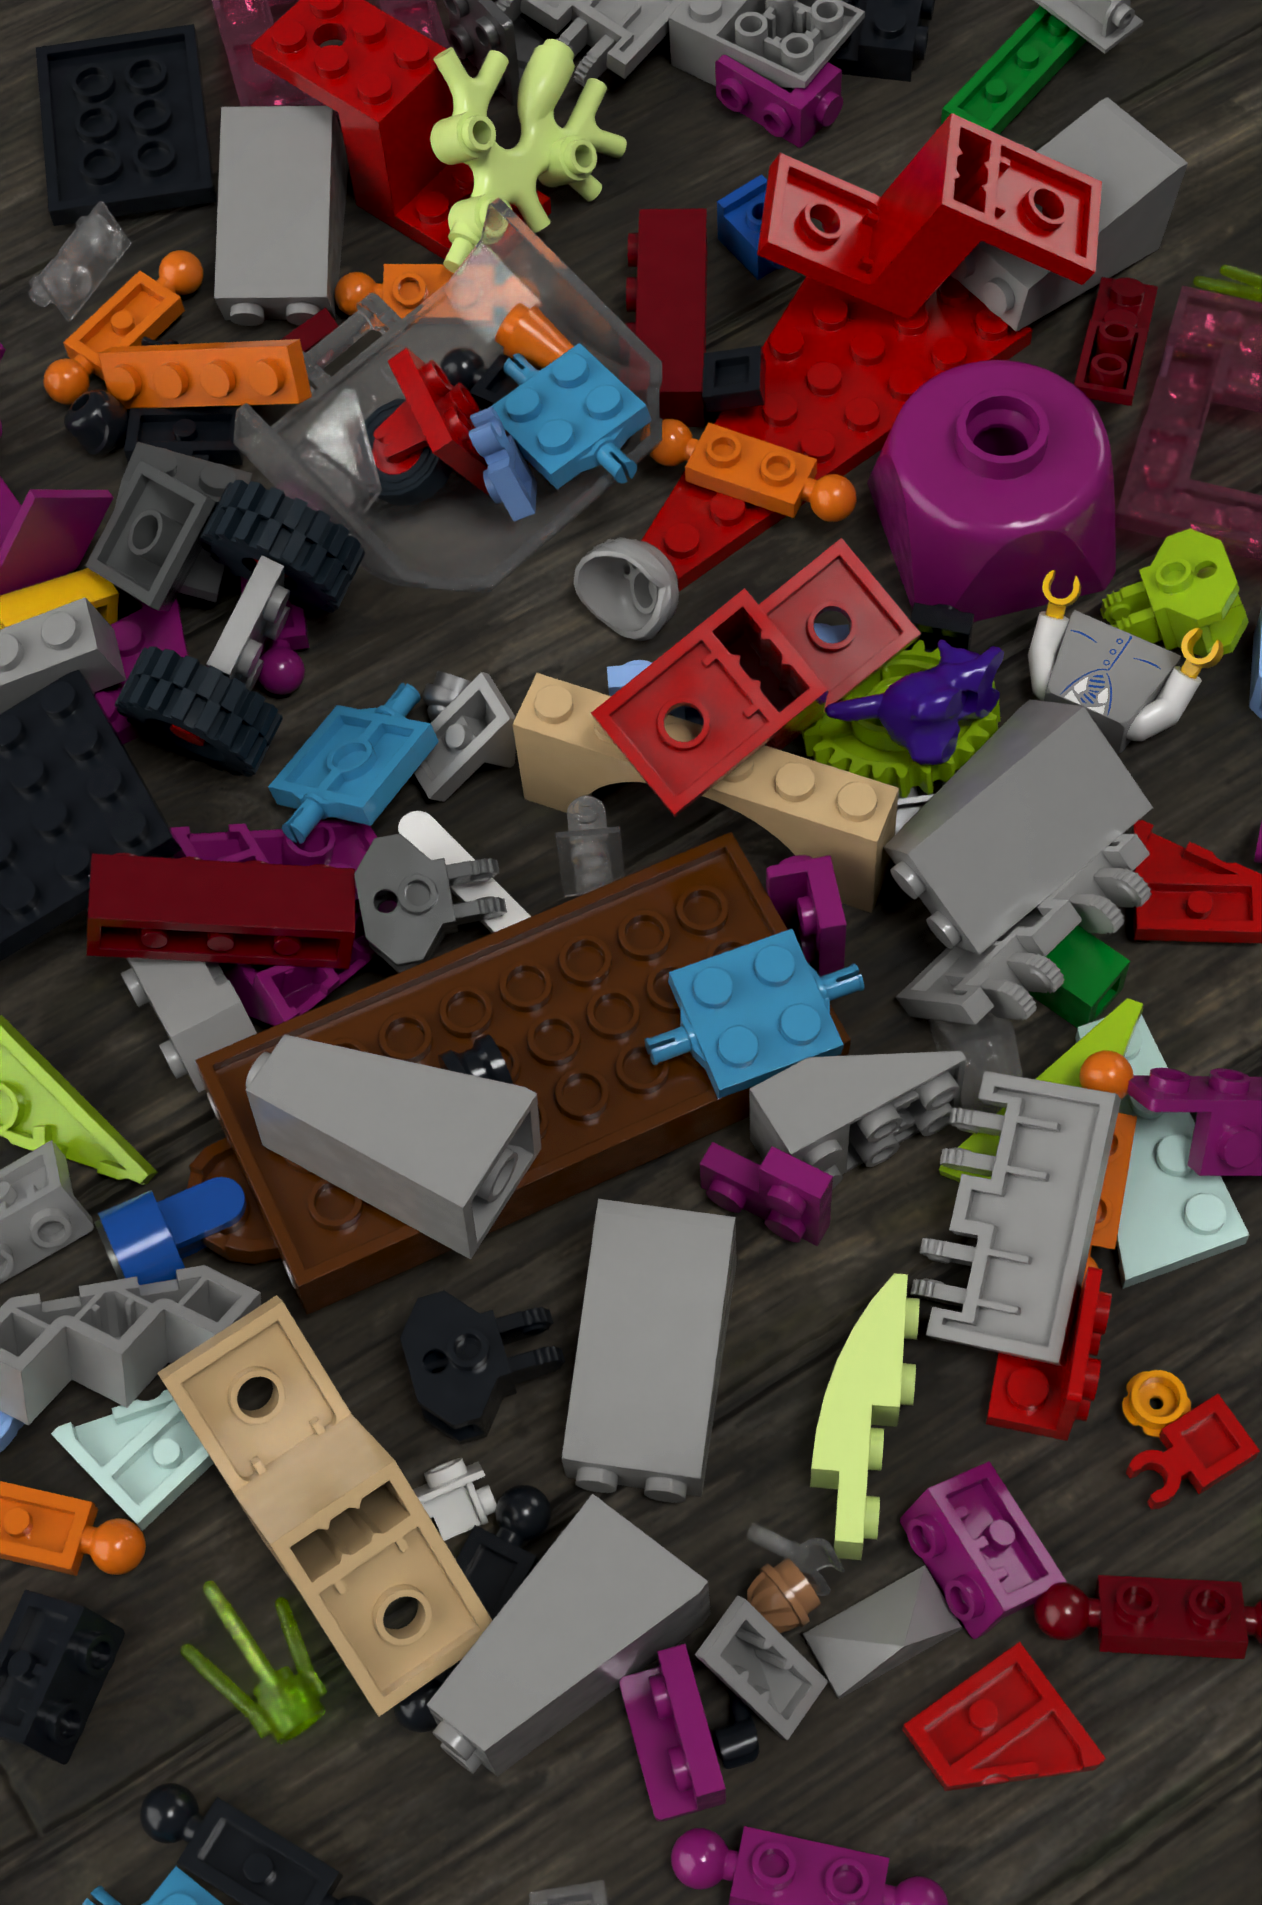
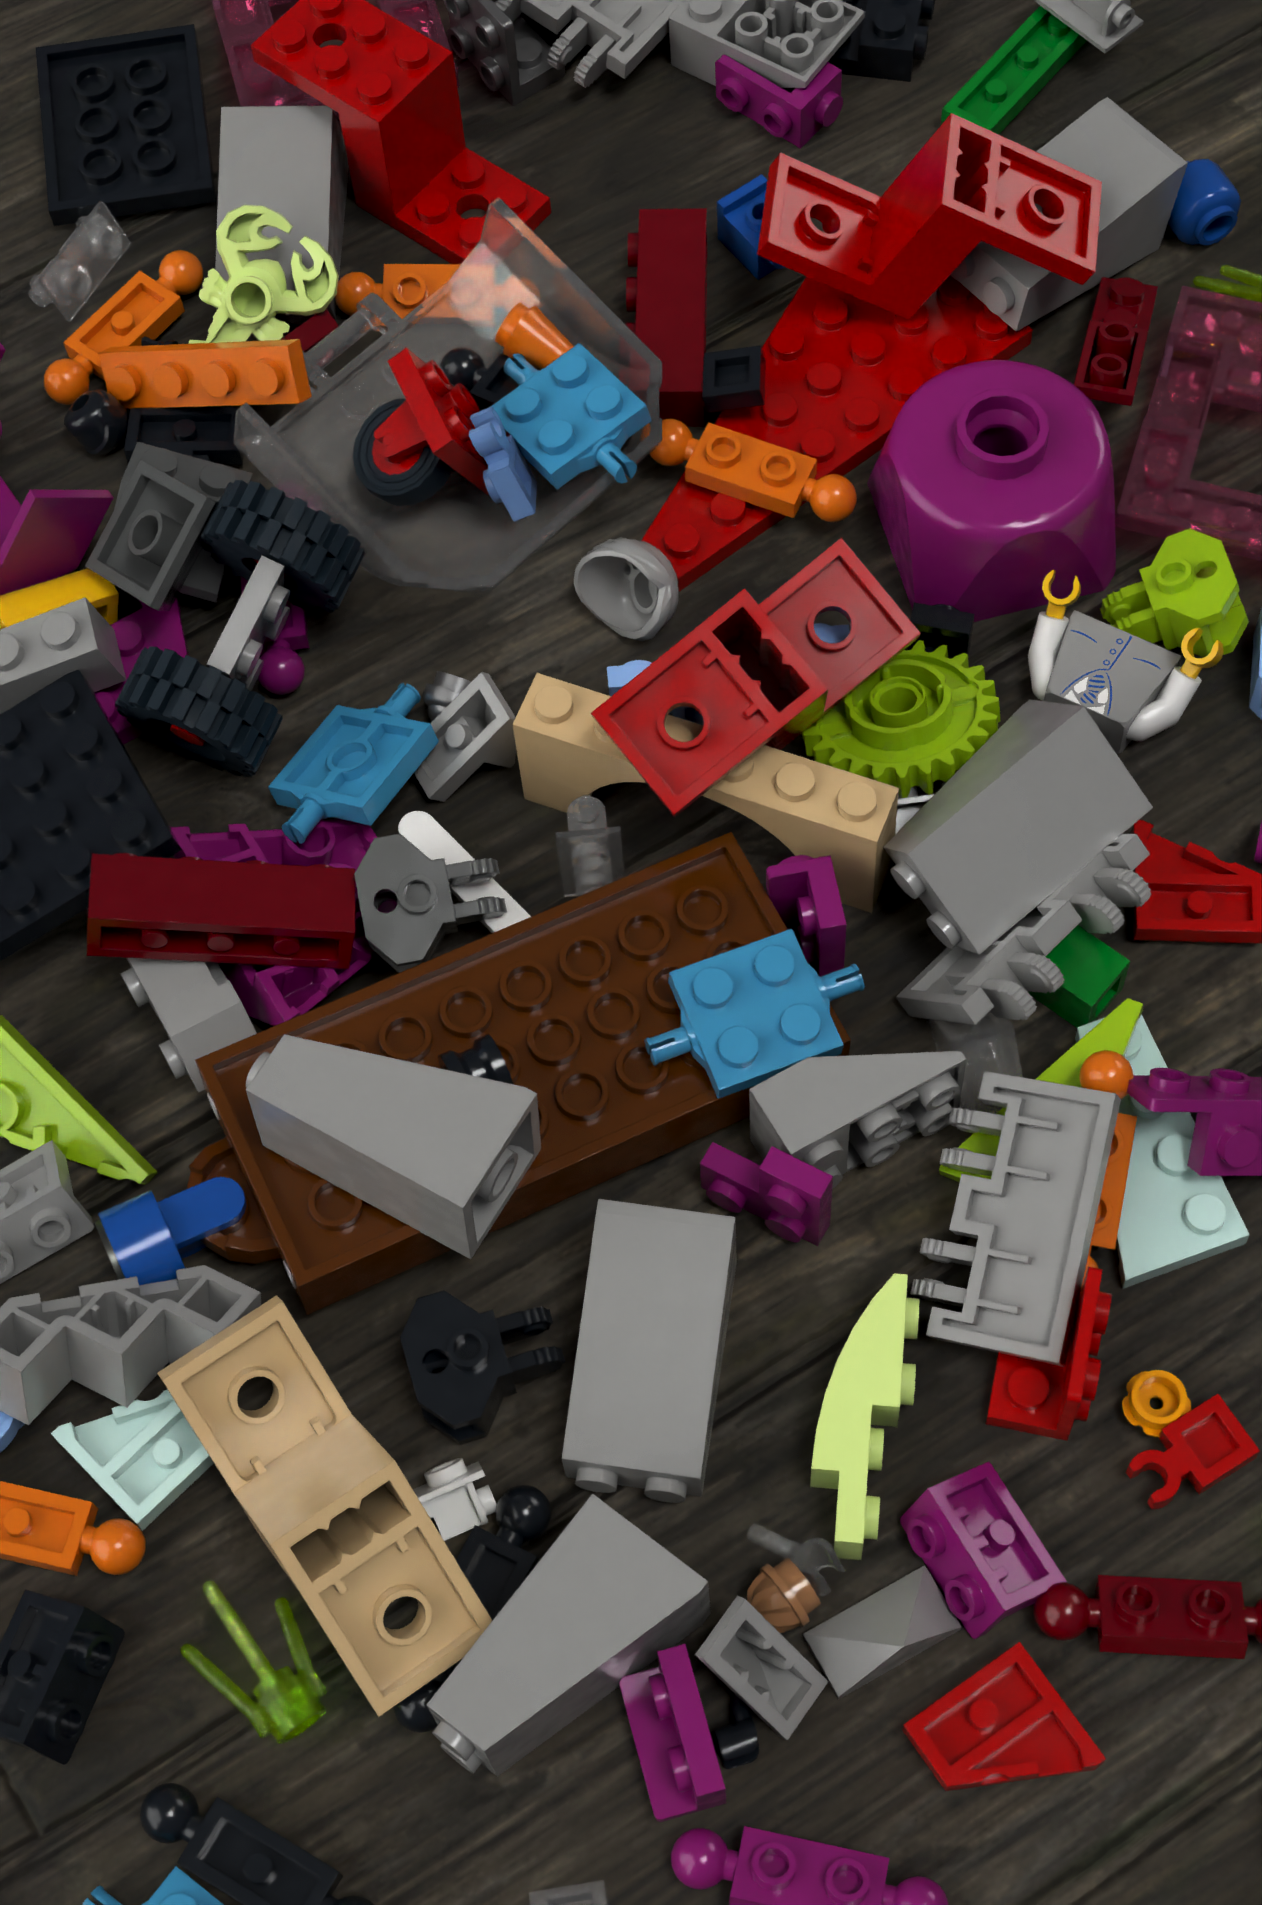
clear slope [281,388,382,522] -> none
yellowish green plant [430,39,627,274] -> none
dark purple animal [825,640,1004,765] -> none
none -> yellowish green animal [188,205,339,344]
none -> blue head [1167,159,1241,245]

